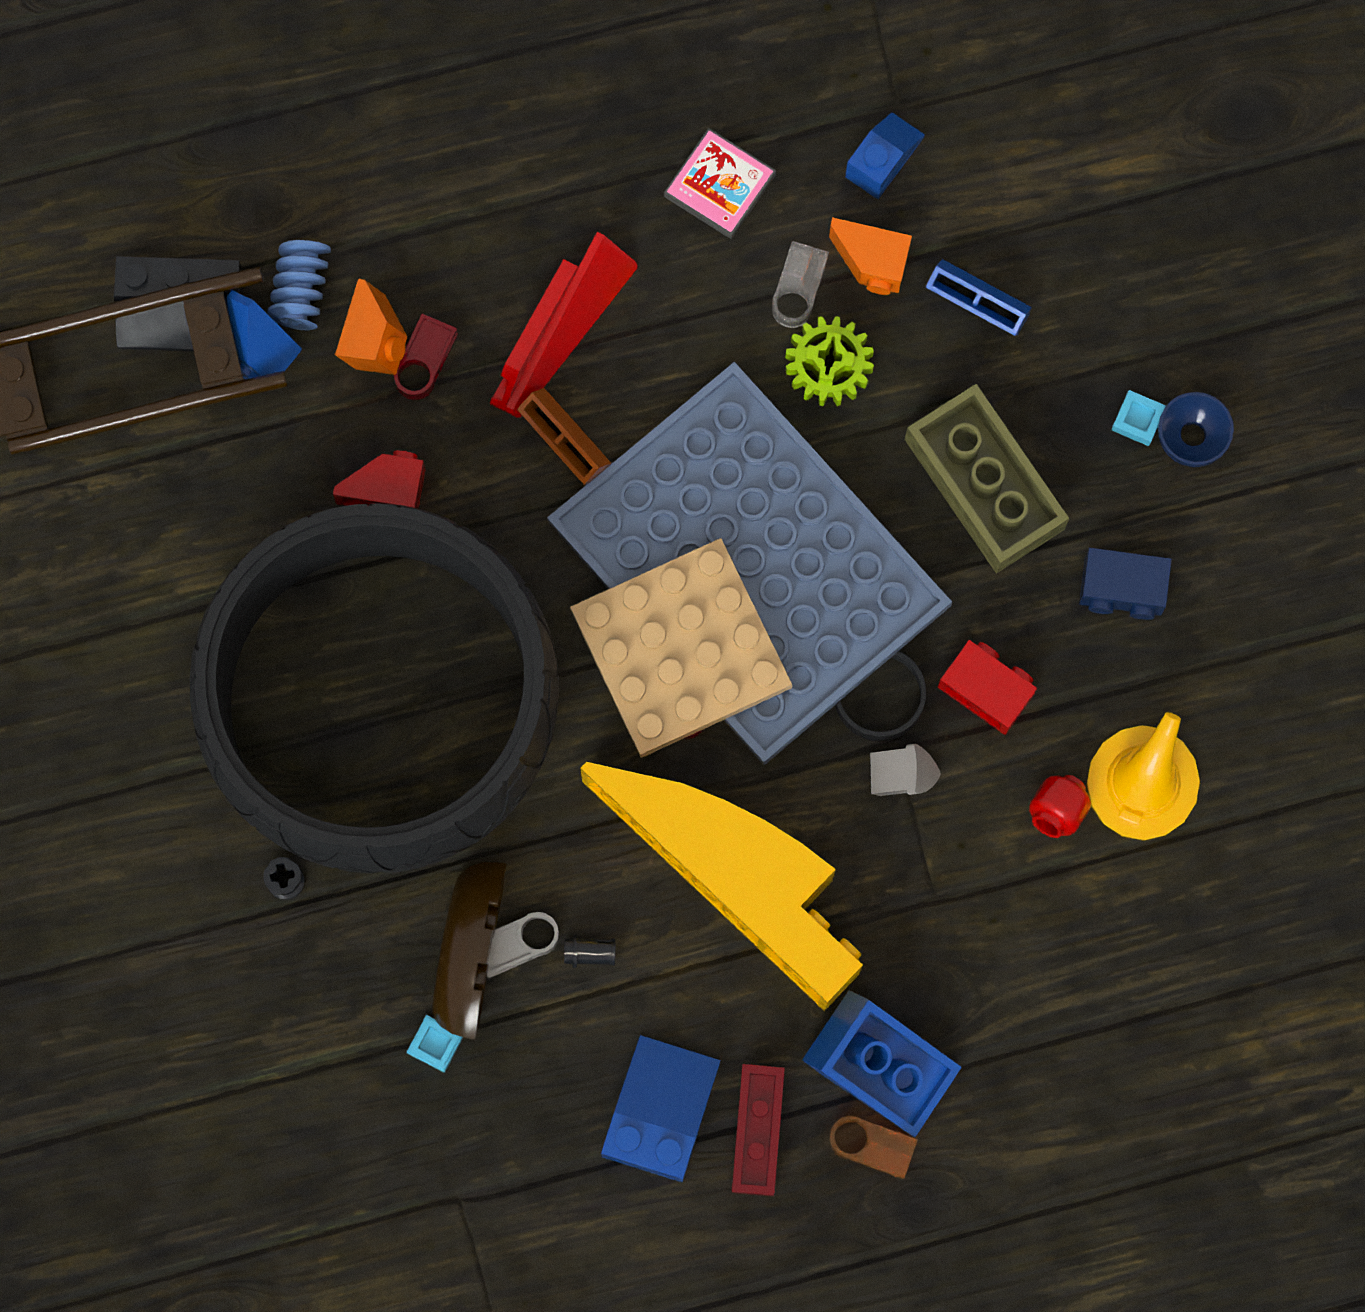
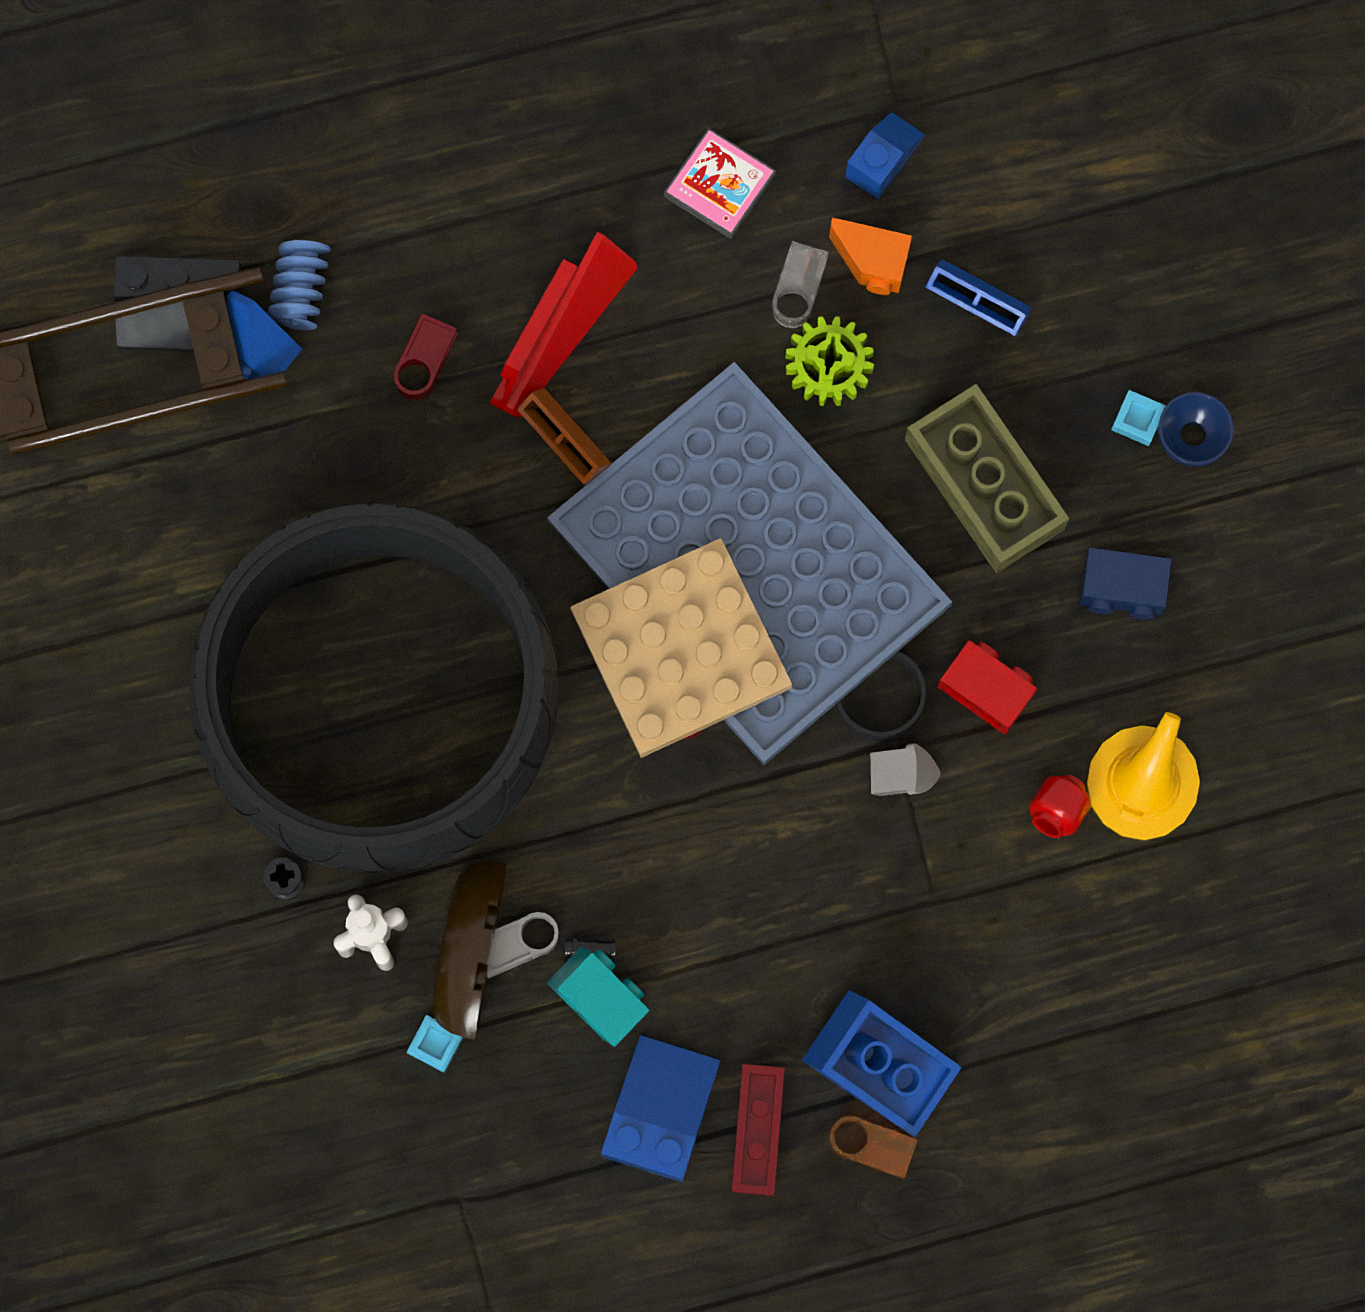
red slope [333,450,426,509] -> none
orange slope [335,279,407,375] -> none
yellow slope [581,762,863,1011] -> none
none -> white plant [334,894,408,971]
none -> teal brick [547,946,649,1047]

